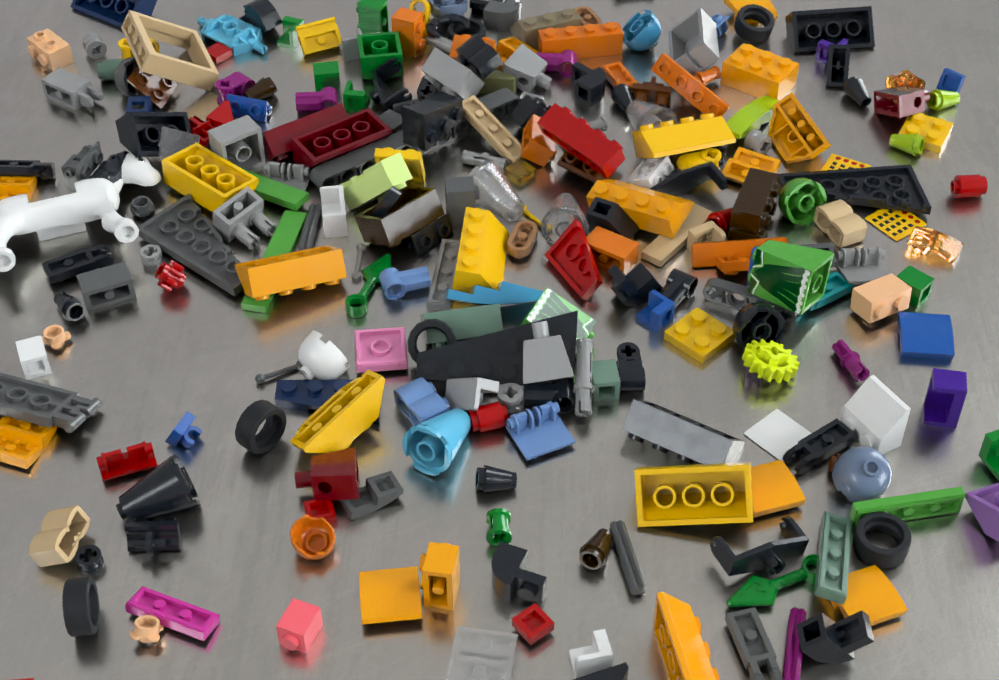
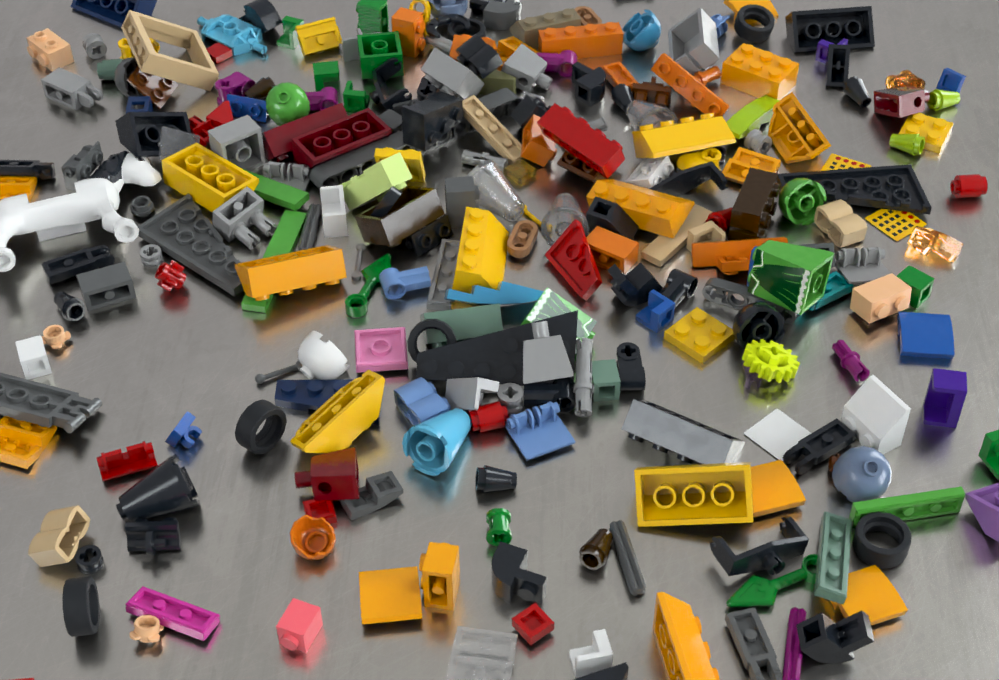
none -> bright green cylinder [266,82,310,126]

